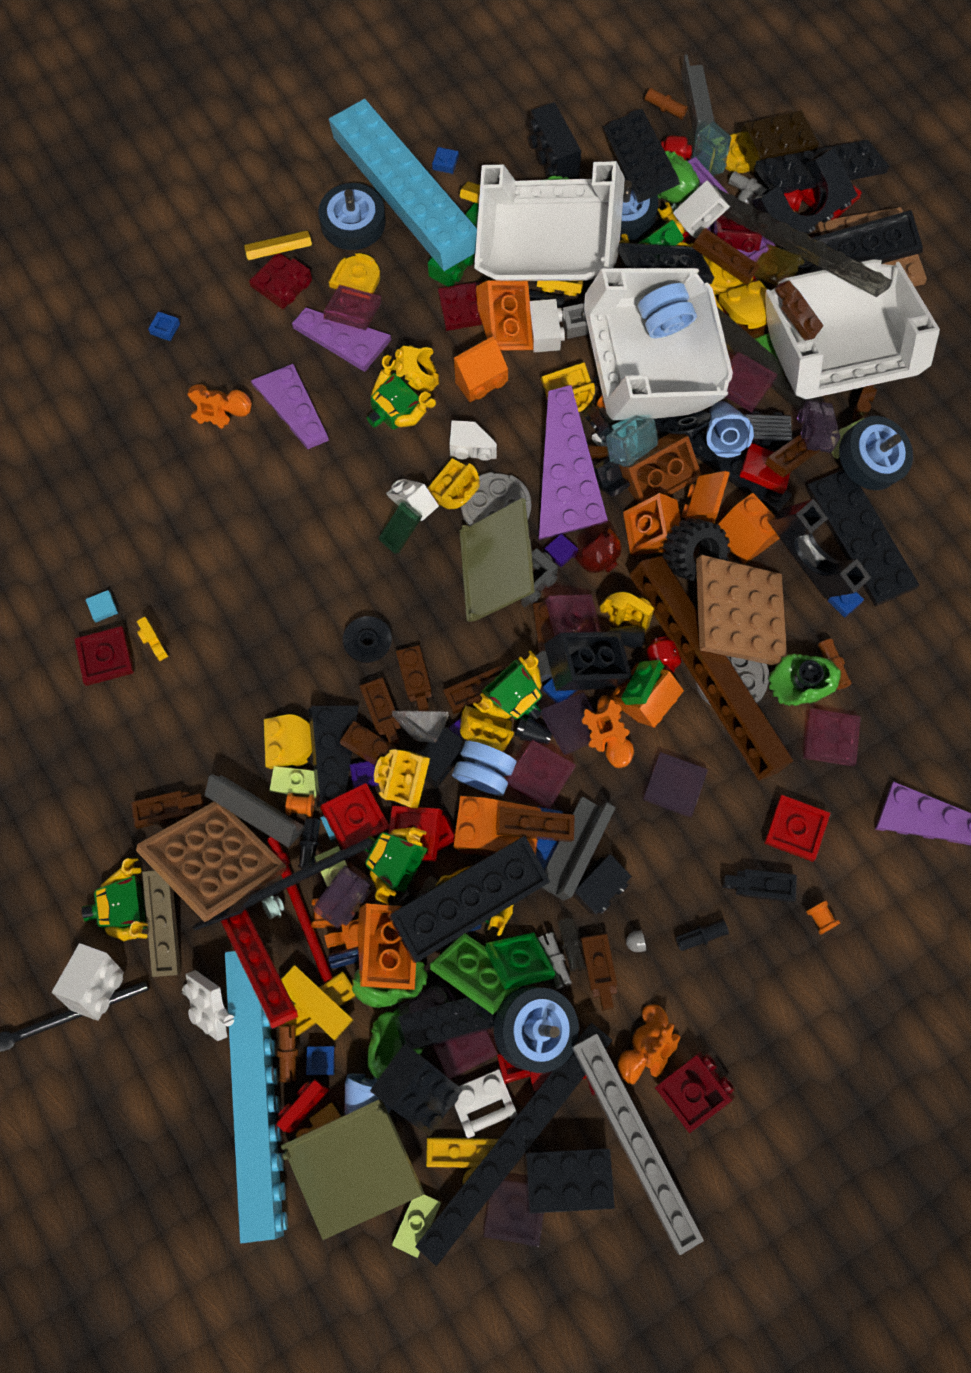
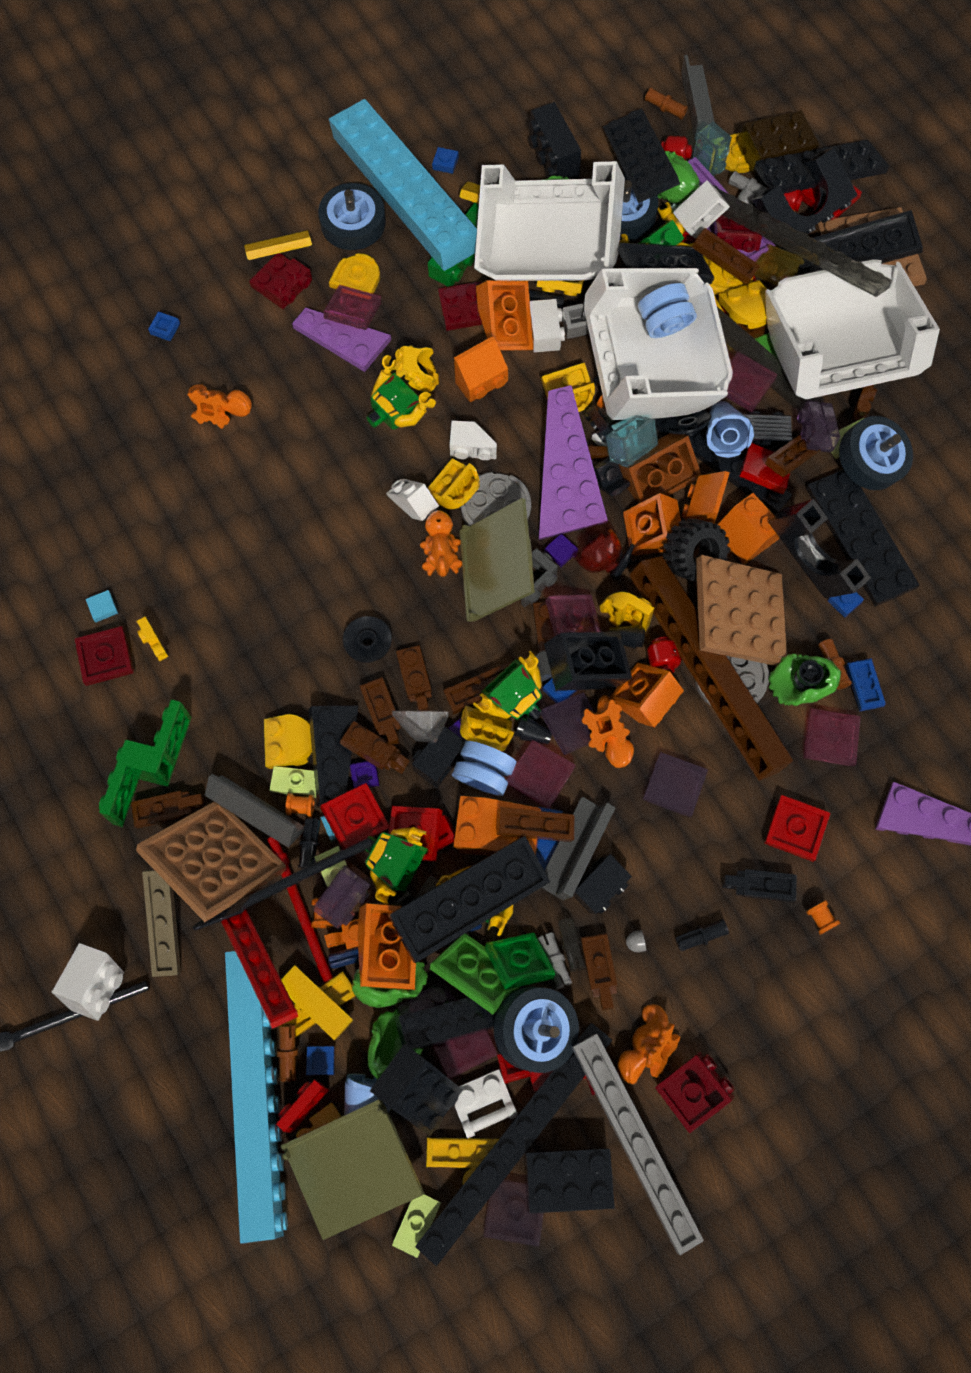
torso [82,858,148,941] -> none
white plate [182,970,234,1041] -> none
medium lavender wing [251,364,329,449] -> none
light aqua plate [262,896,284,919] -> none
yellow slope [374,749,430,808] -> none
clear green plate [378,501,422,554] -> none
green plate [621,660,665,705] -> none
reddish brown hinge [775,280,824,341] -> none
none -> green bracket [99,700,192,827]
none -> orange animal [420,510,462,577]
none -> black bar [610,544,639,580]
none -> blue plate [846,658,886,711]

